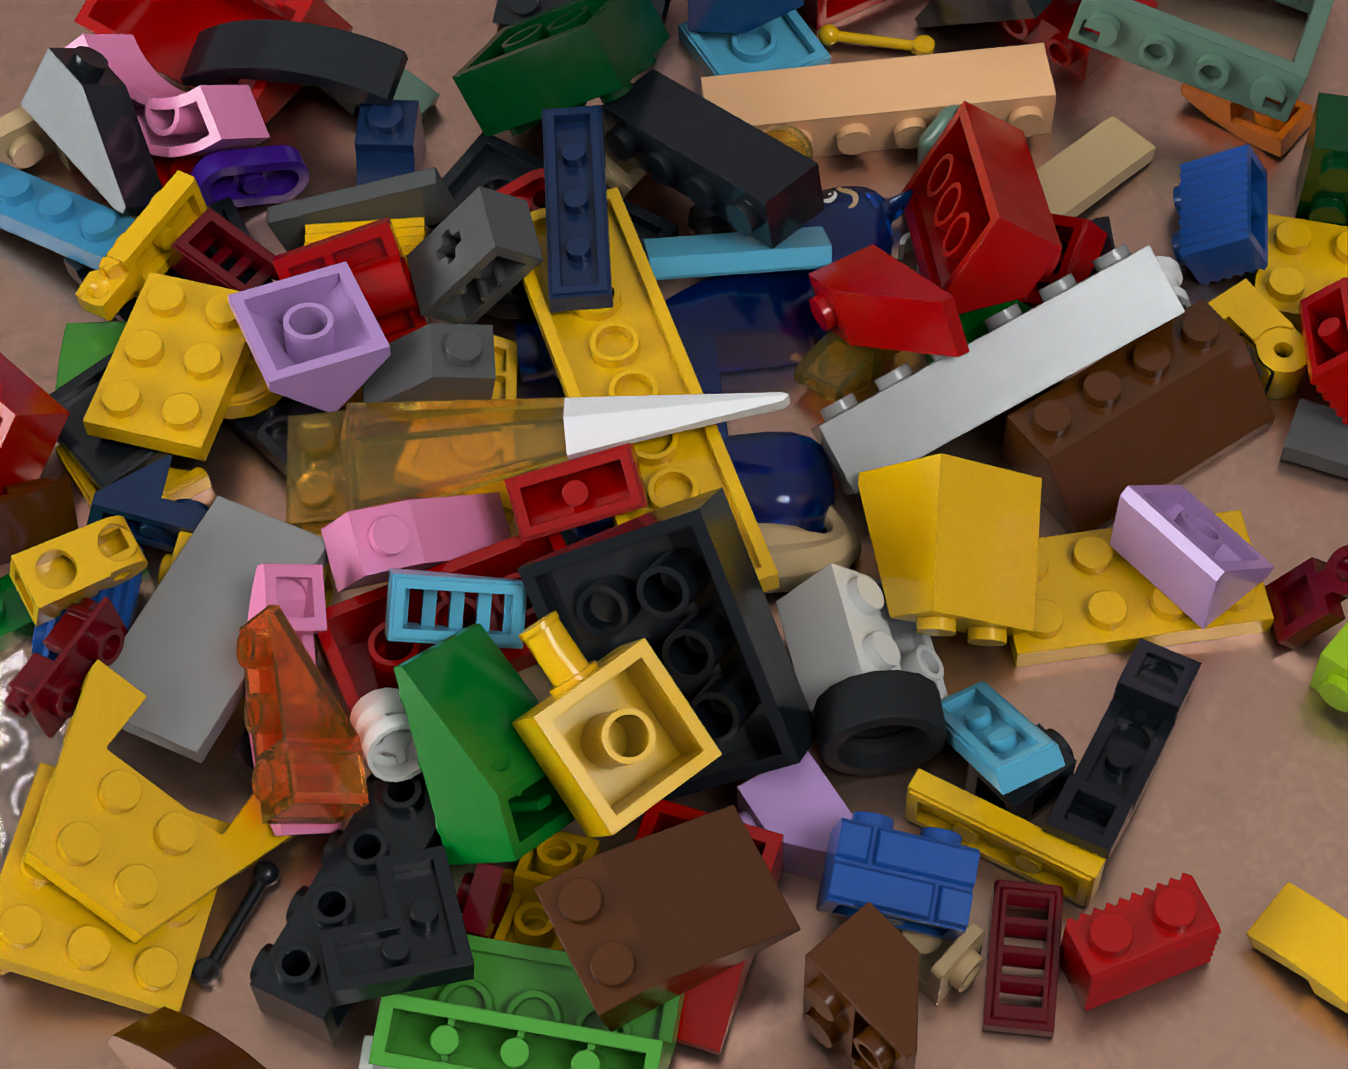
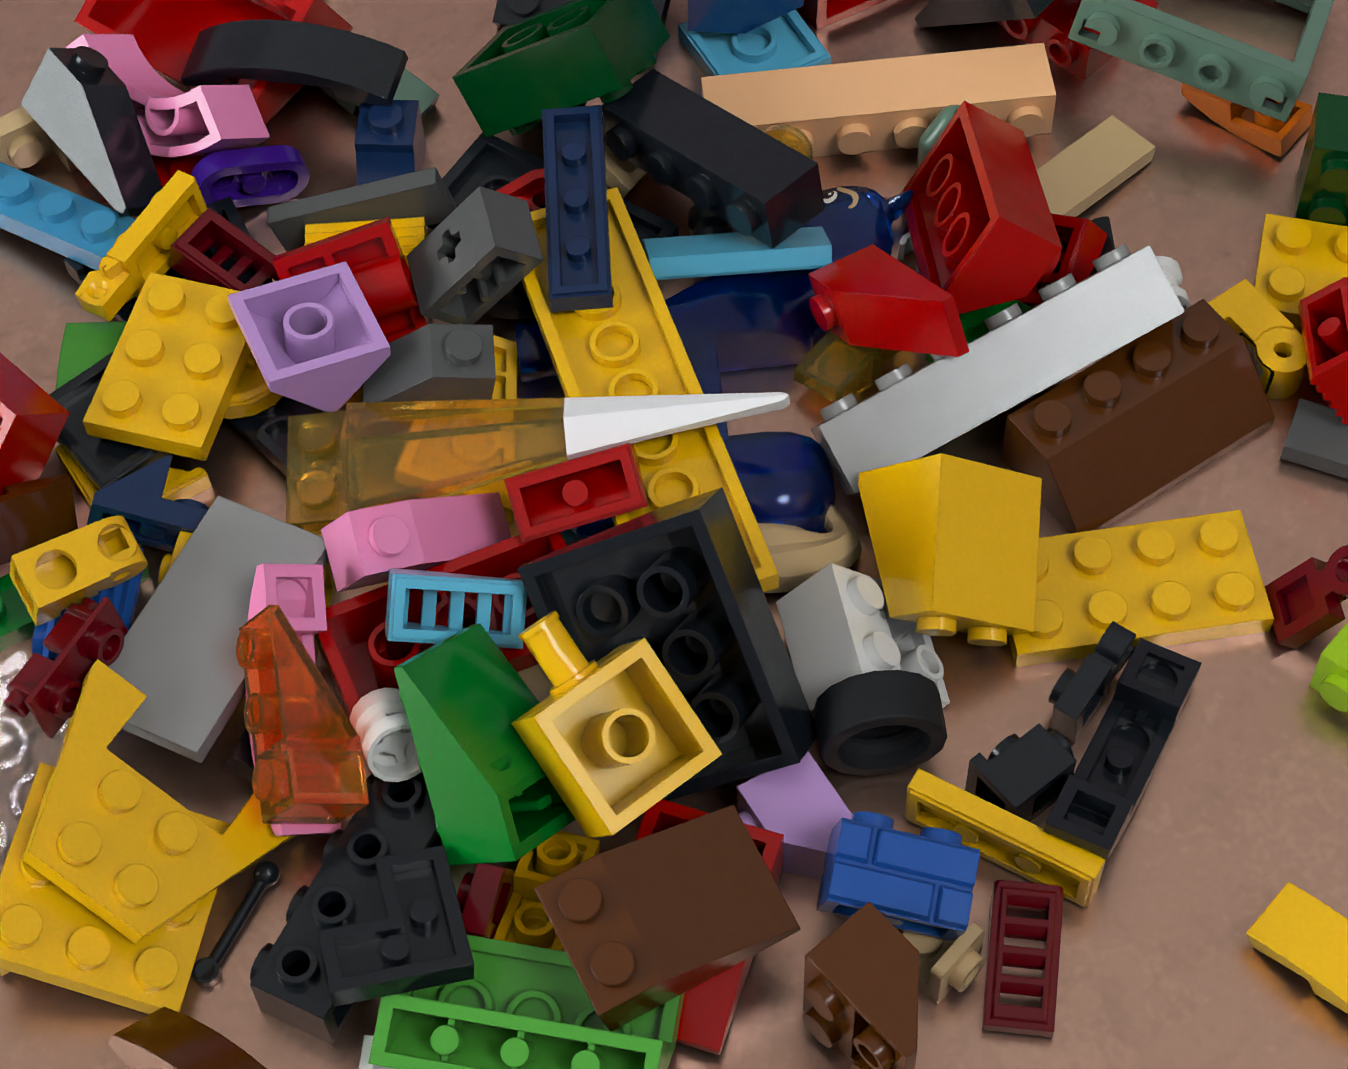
yellow hinge [818,24,935,56] -> none
medium azure tile [941,681,1066,795] -> none
red brick [1059,873,1221,1011] -> none
lavender slope [1109,485,1275,629] -> none
blue brick [1172,144,1268,285] -> none
none -> black plate [1048,621,1136,742]

